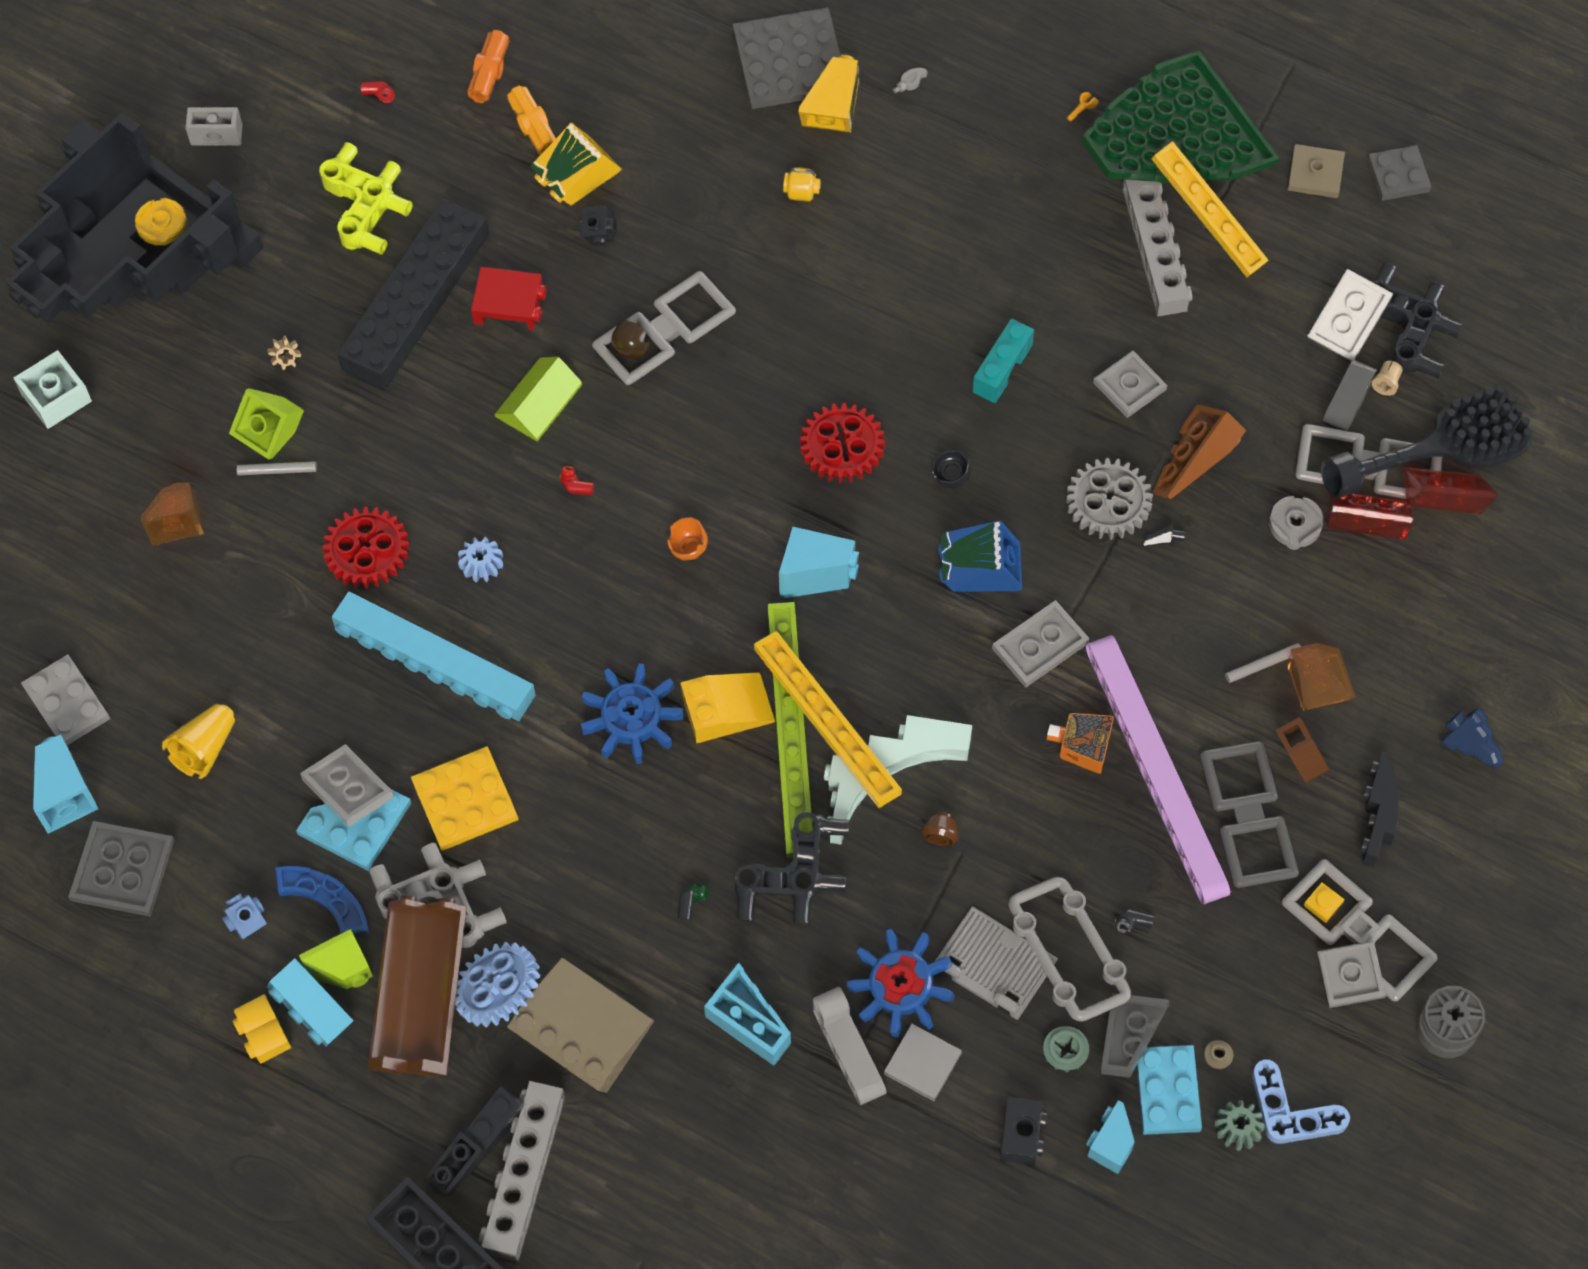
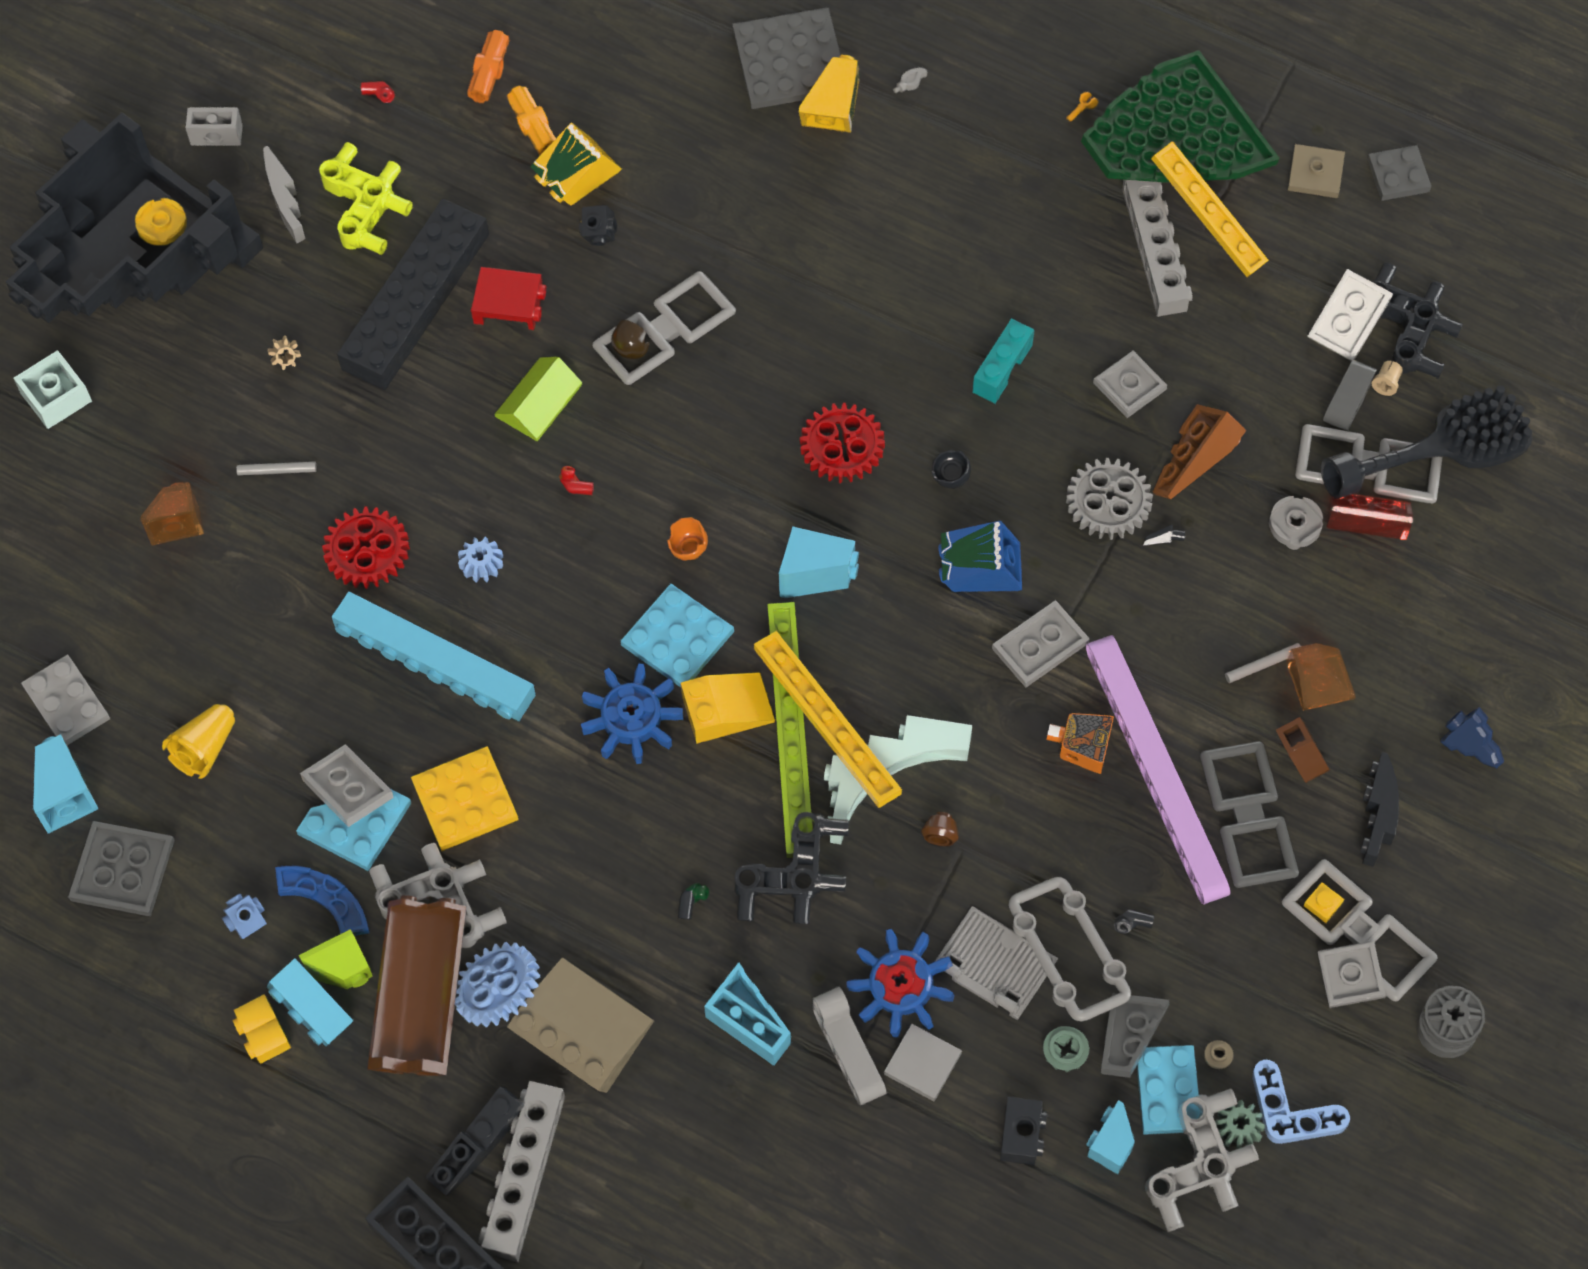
lime slope [229,388,304,460] -> none
yellow head [783,167,821,202] -> none
clear red slope [1404,468,1498,514] -> none
none -> light grey slope [263,146,305,243]
none -> medium azure plate [621,584,734,687]
none -> light grey pin [1145,1089,1259,1232]

